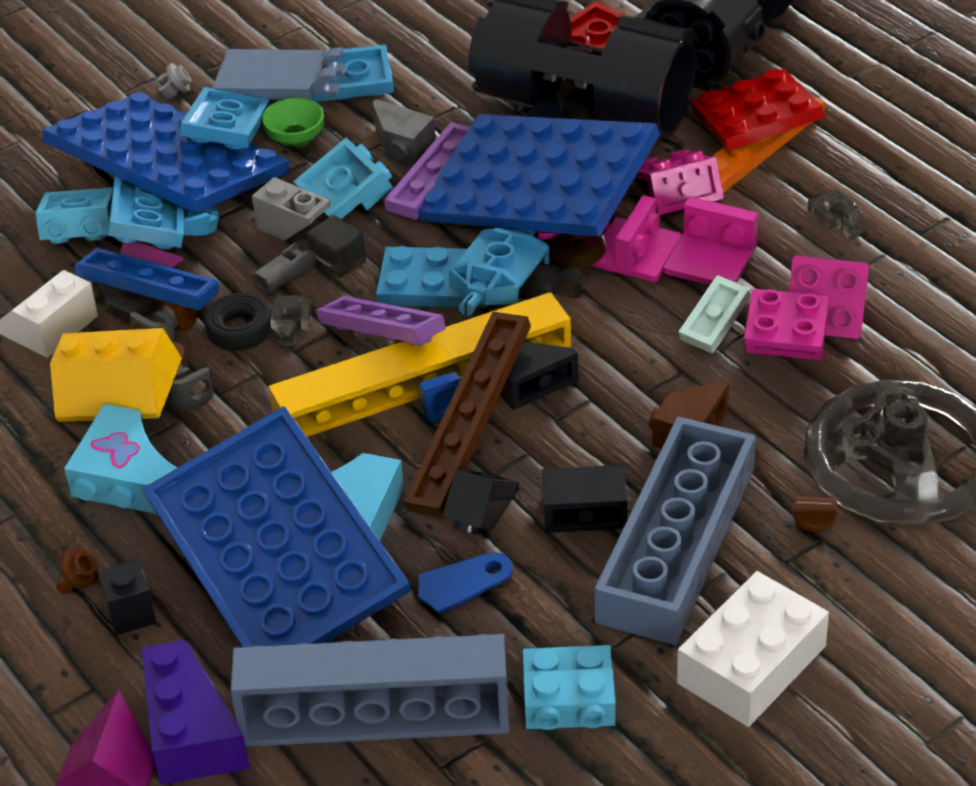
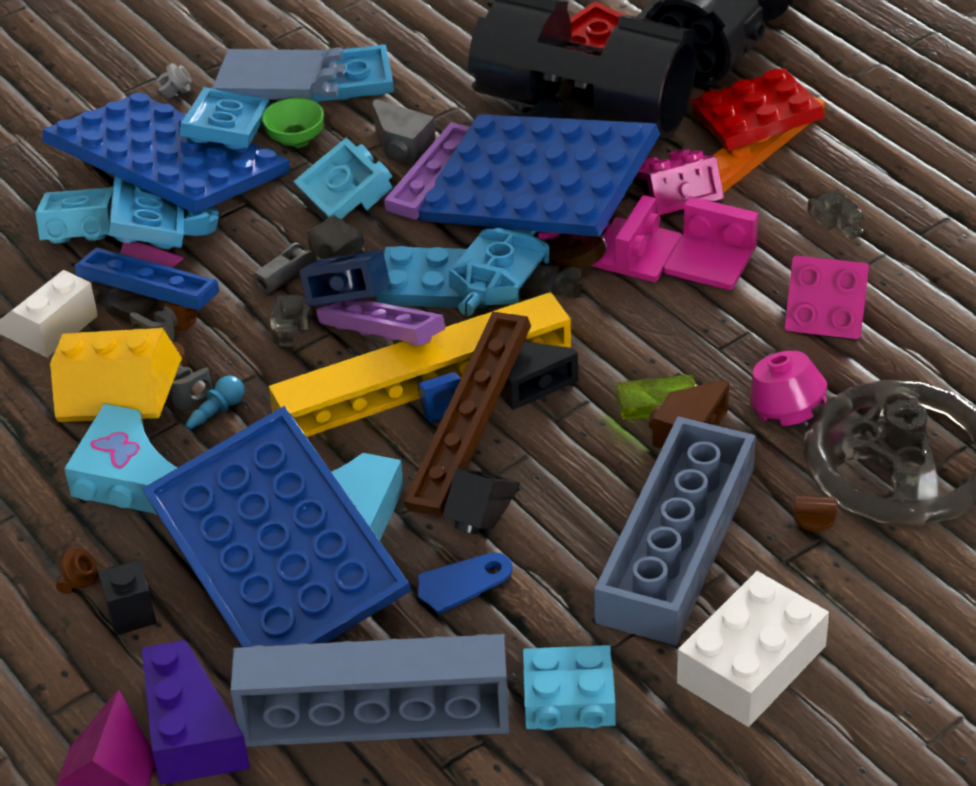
black tyre [204,293,272,350] -> none
light grey slope [252,177,331,241] -> none
black brick [542,465,627,533] -> none
light aqua plate [679,275,750,354] -> none
dark pink bracket [744,289,829,360] -> none
none -> dark azure bar [186,375,245,429]
none -> dark blue brick [299,250,391,306]
none -> clear neon green tile [616,374,696,419]
none -> dark pink cone [750,351,827,426]

